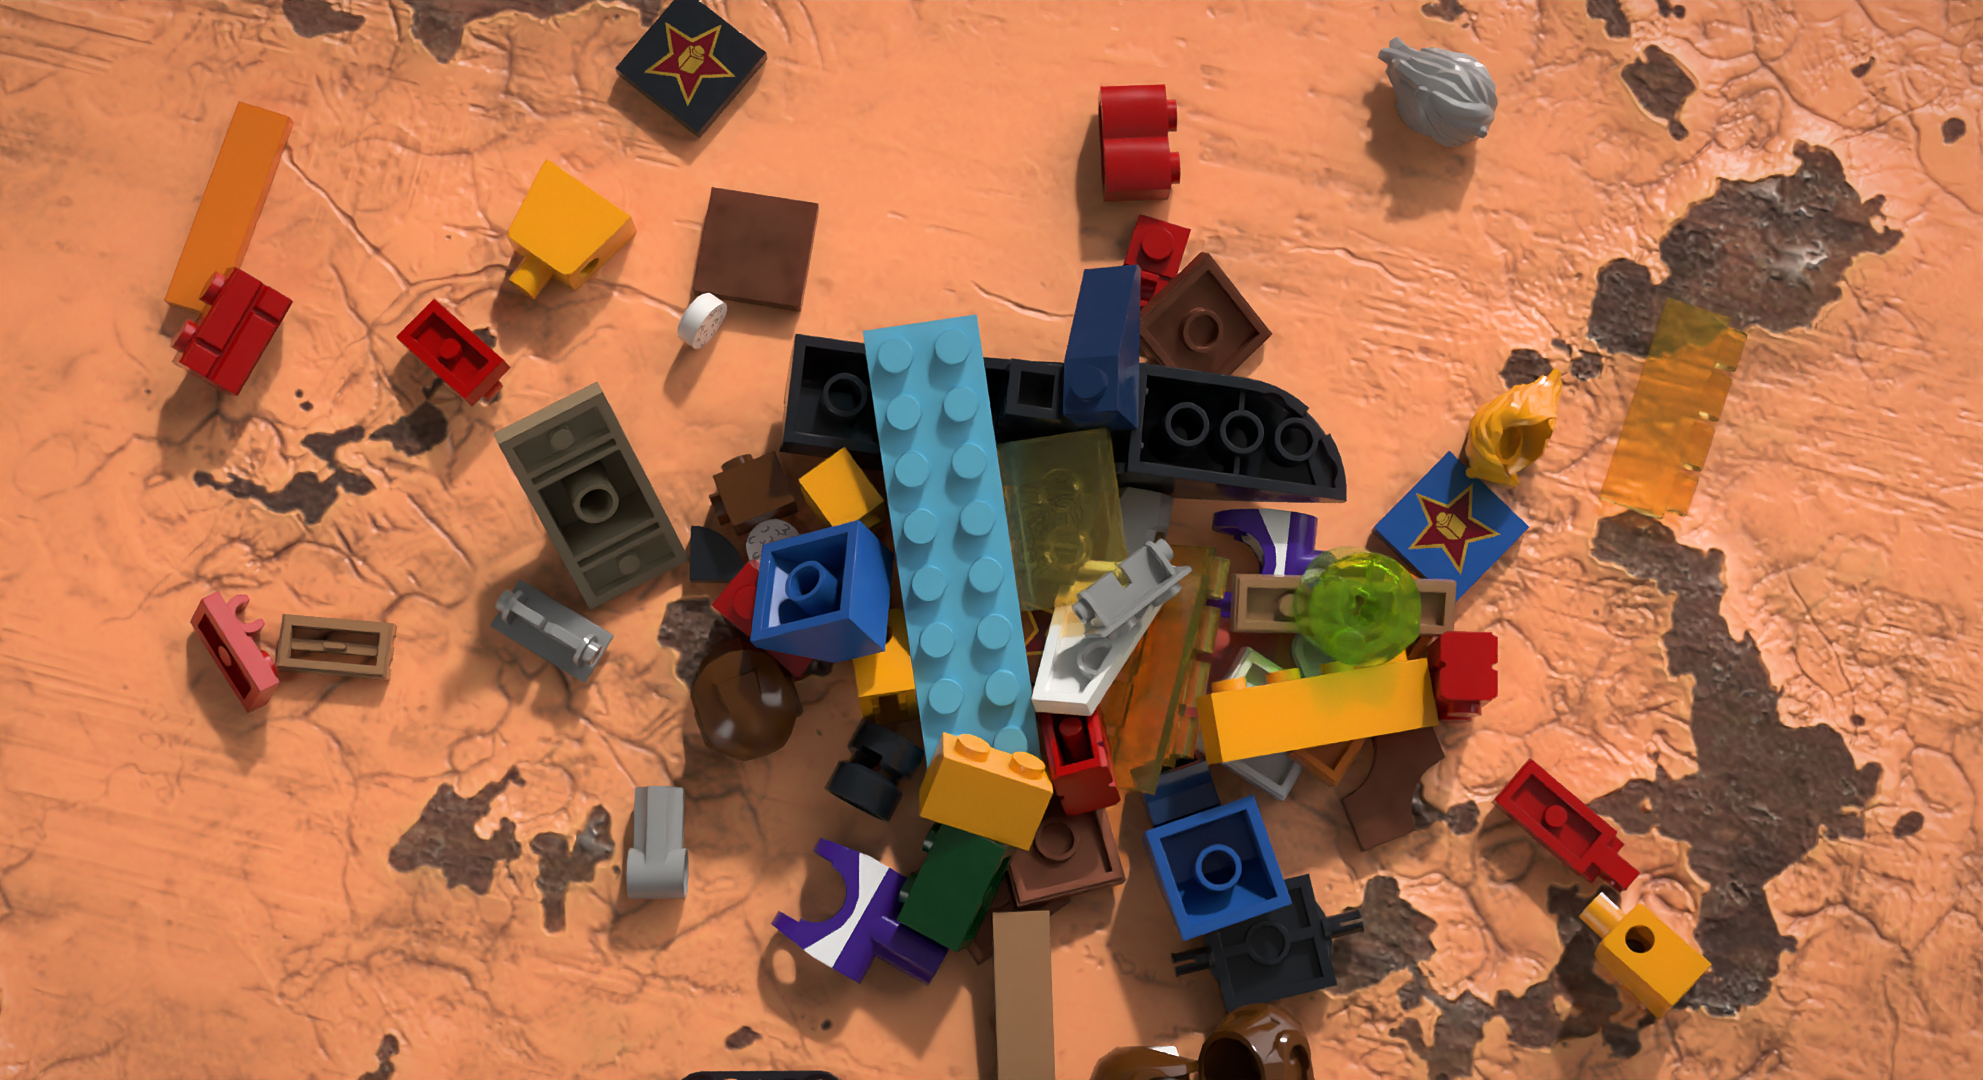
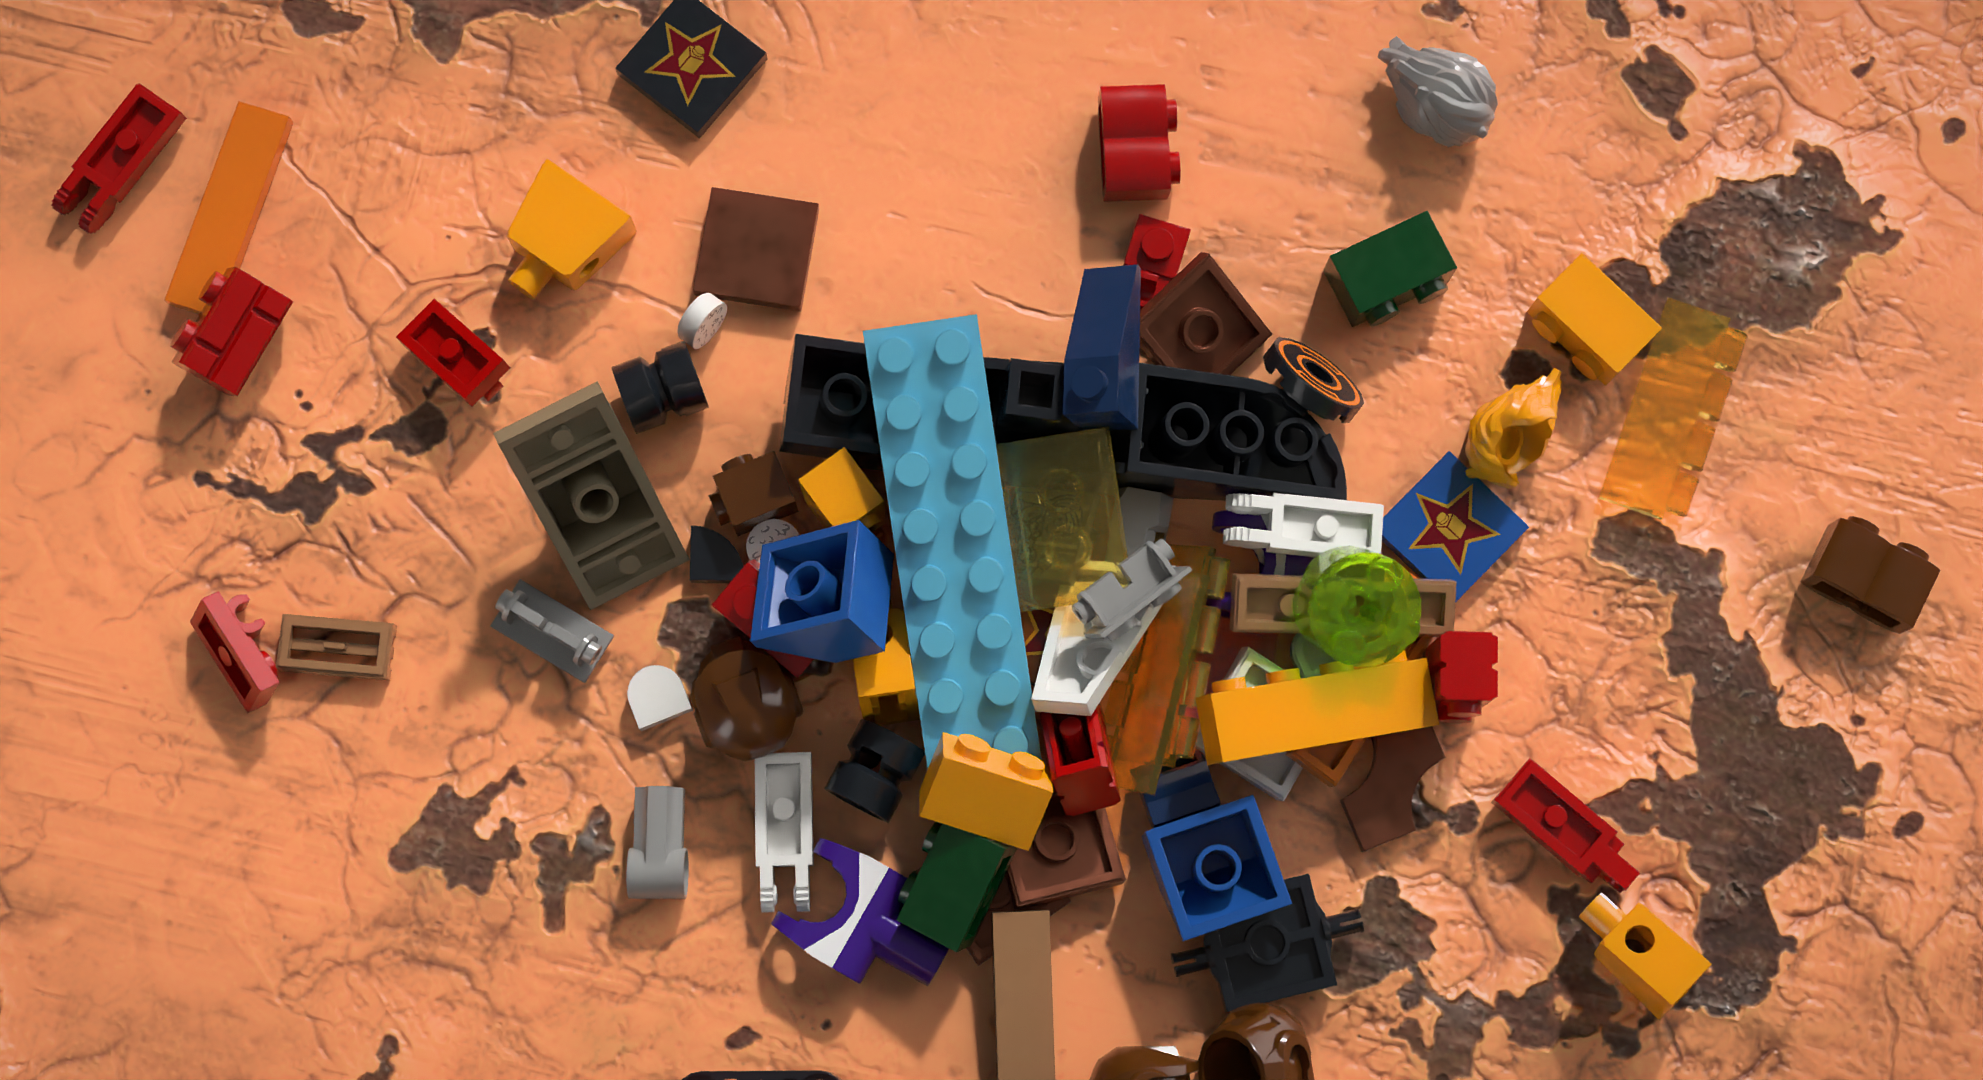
none -> red hinge [51,83,187,234]
none -> black wheel [612,341,709,434]
none -> white tile [627,665,693,731]
none -> white hinge [755,752,814,913]
none -> white hinge [1223,493,1384,564]
none -> black tile [1263,337,1364,423]
none -> dark green brick [1323,211,1457,327]
none -> light orange brick [1527,253,1662,386]
none -> reddish brown brick [1800,516,1940,634]

